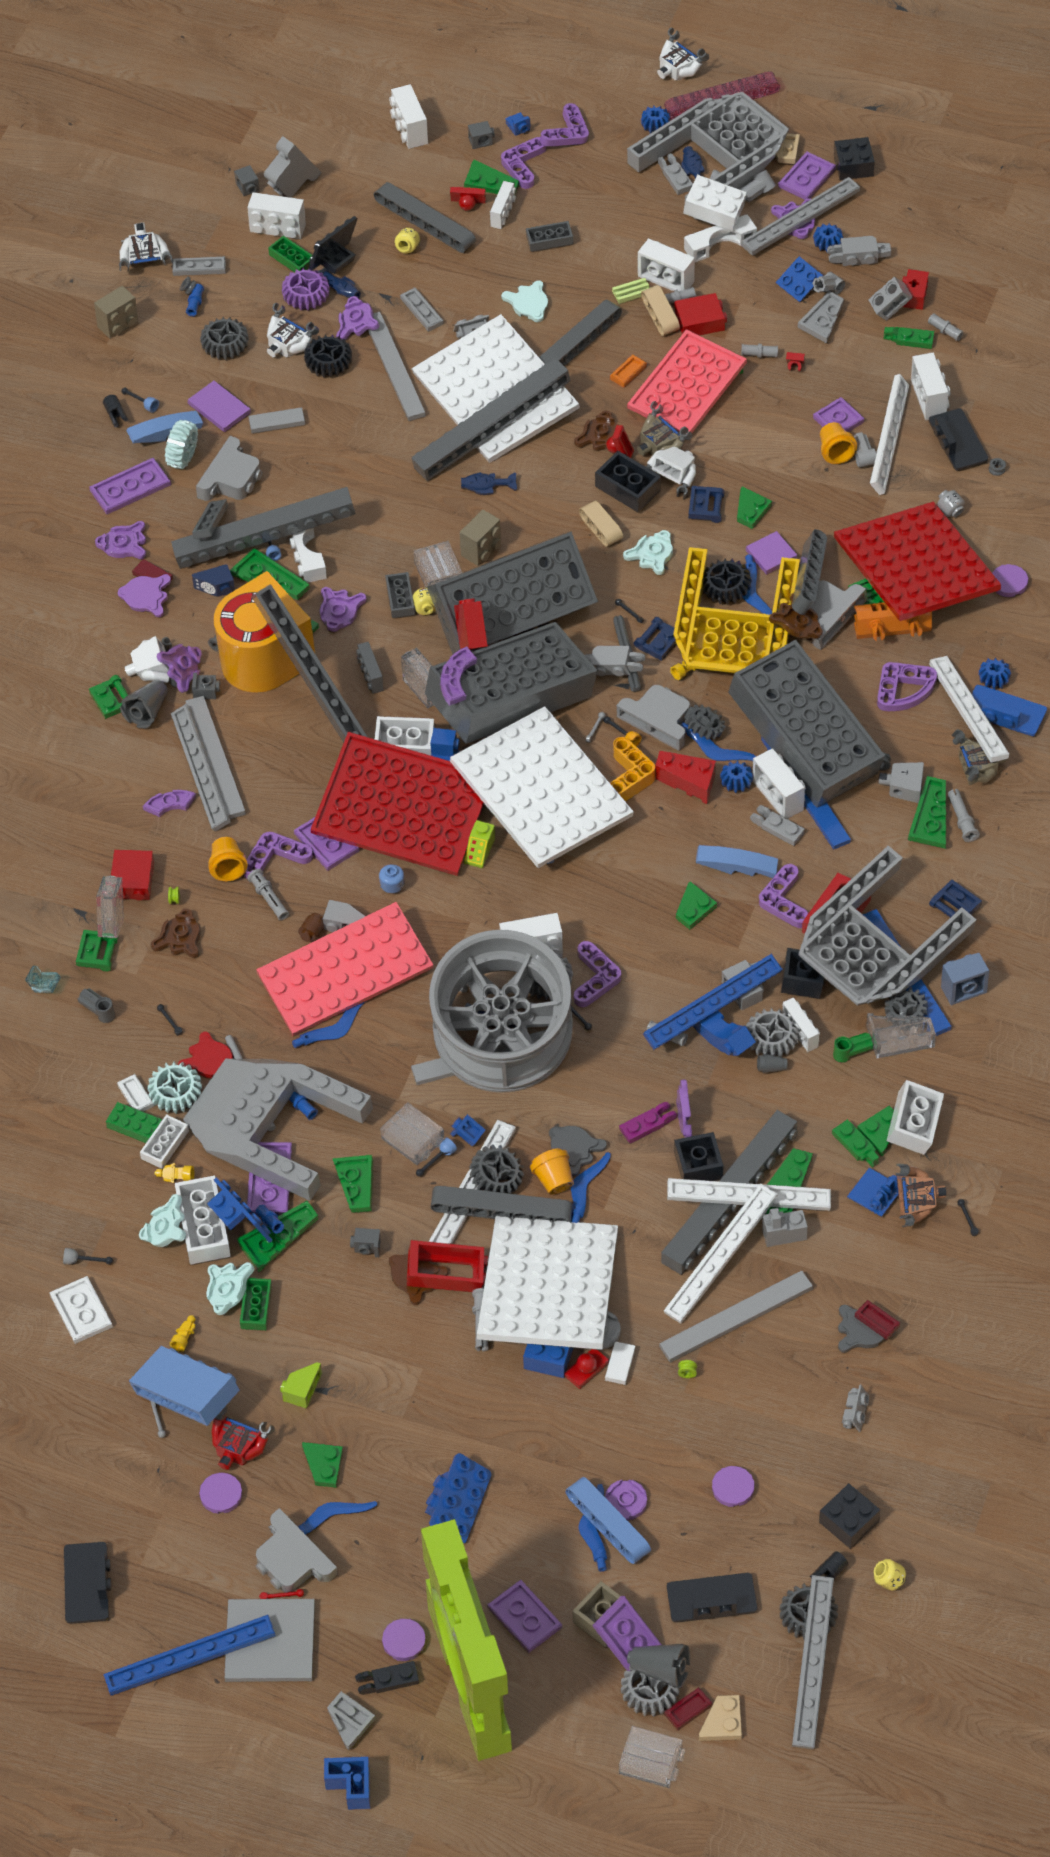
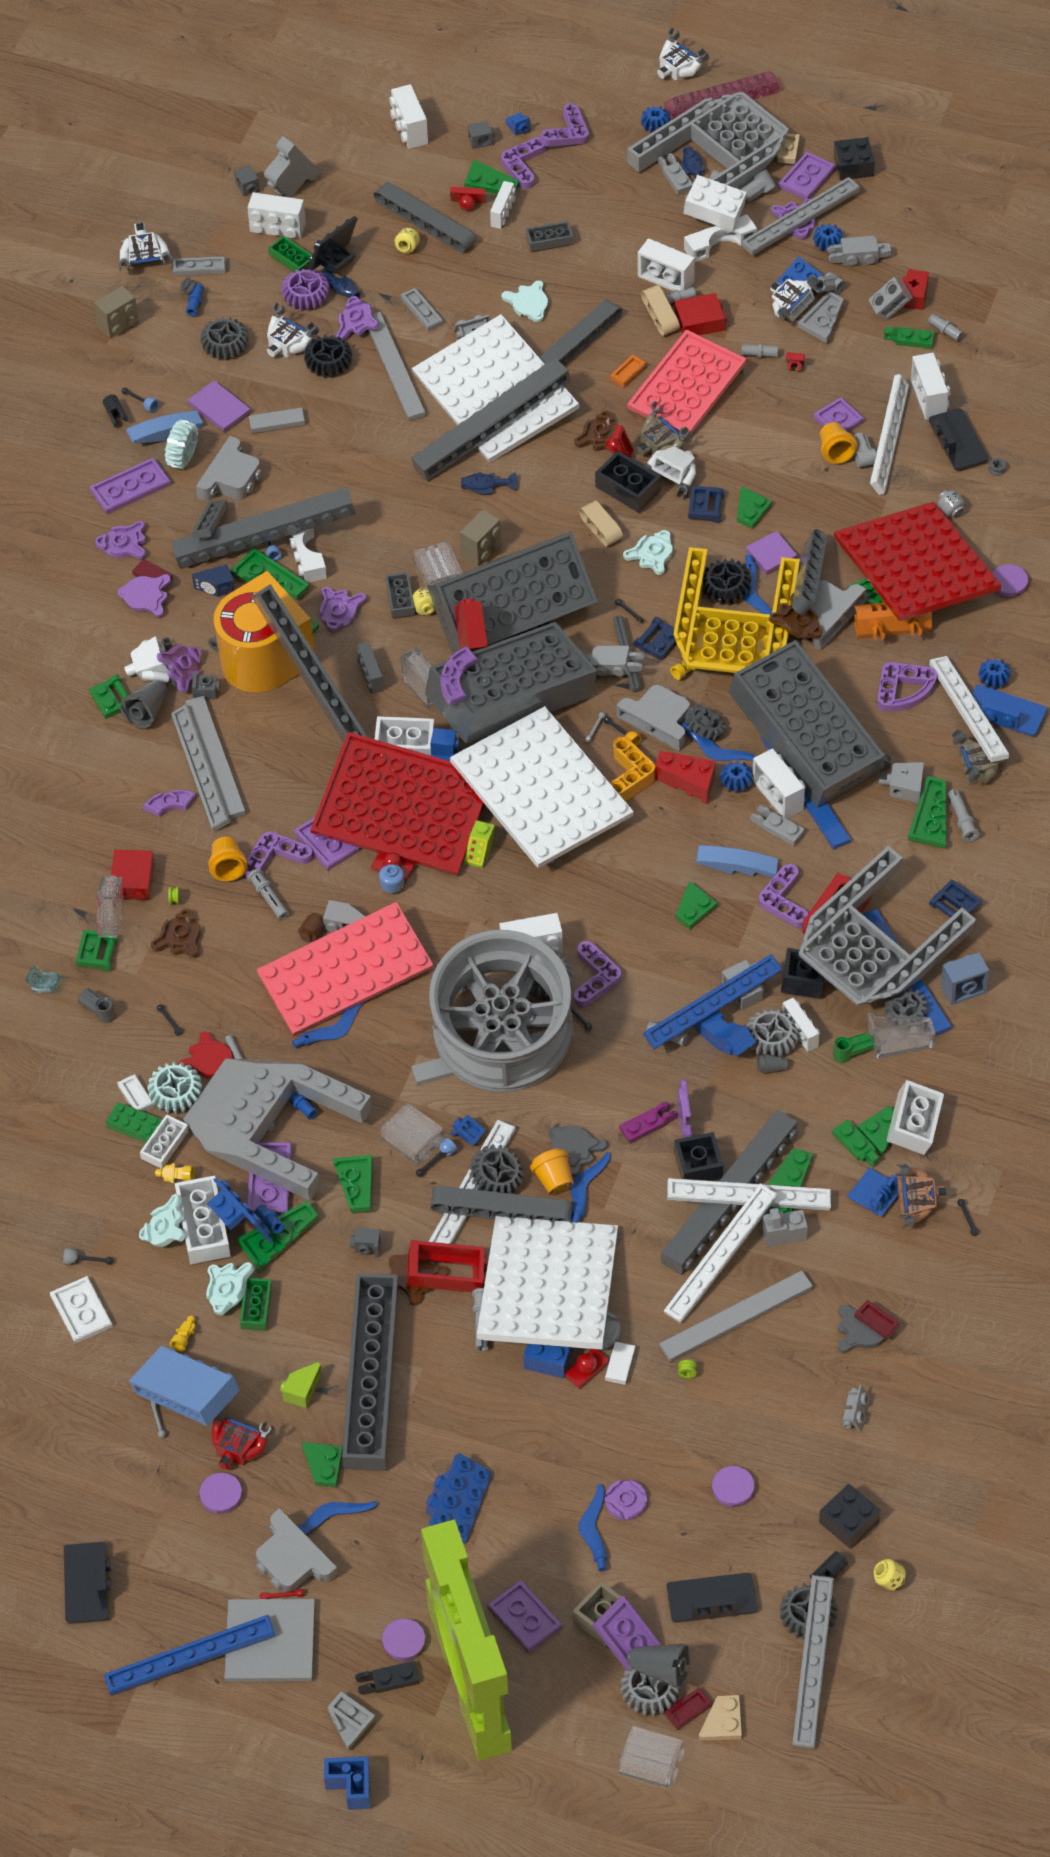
medium blue beam [565,1477,651,1564] -> none
yellowish green tile [612,278,651,304] -> none
none -> dark grey brick [342,1273,399,1471]
none -> red tile [371,852,414,883]
none -> torso [770,275,820,322]

